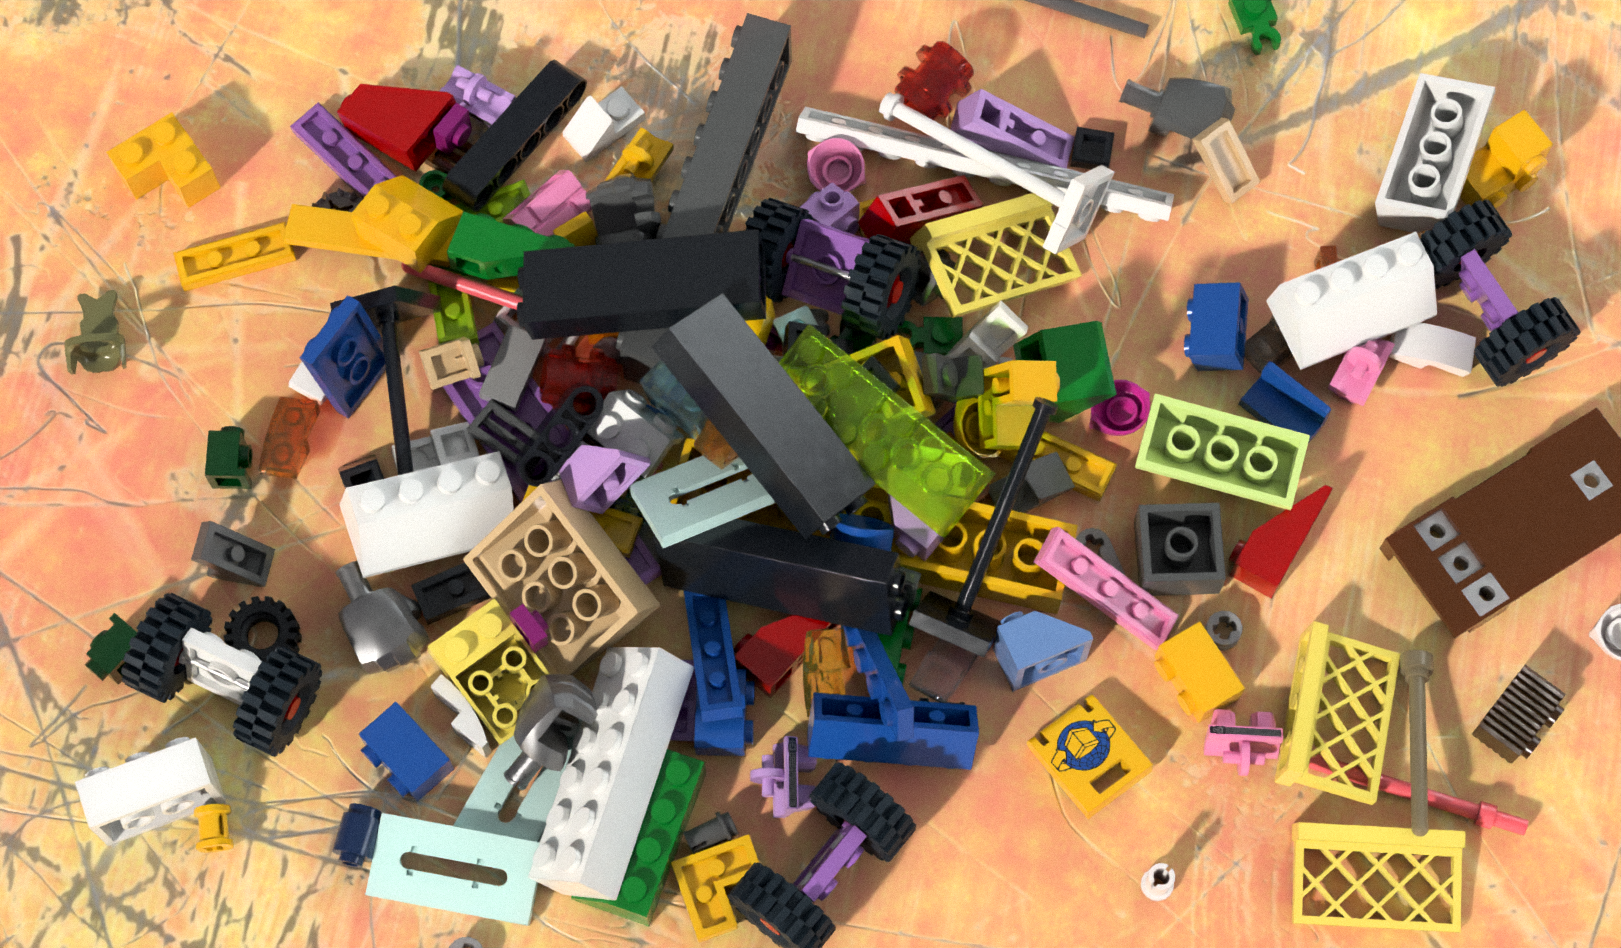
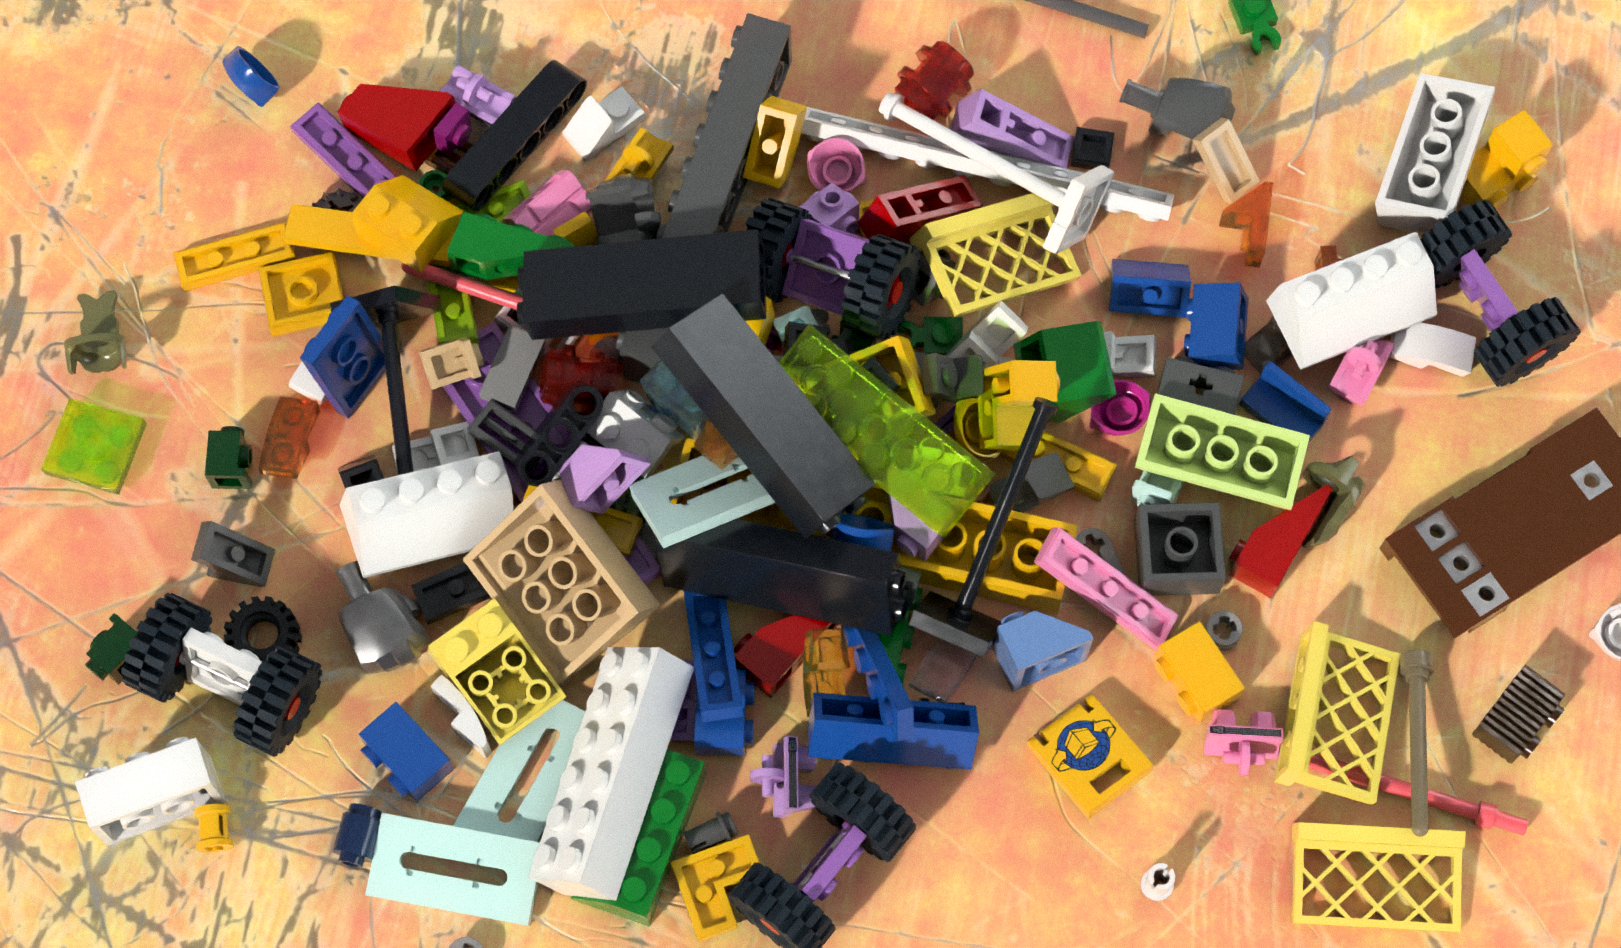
yellow brick [106,112,221,208] -> none
flat silver piece [504,674,598,790] -> none
magenta plate [510,604,549,653] -> none
none -> clear neon green plate [41,398,147,495]
none -> blue hat [222,46,280,107]
none -> yellow tile [258,251,344,337]
none -> yellow brick [743,95,808,188]
none -> white slope [1104,331,1157,377]
none -> blue panel [1109,259,1191,318]
none -> light aqua bracket [1132,471,1185,506]
none -> dark grey brick [1157,357,1244,415]
none -> clear orange slope [1218,181,1273,268]
none -> olive hair [1302,456,1365,548]

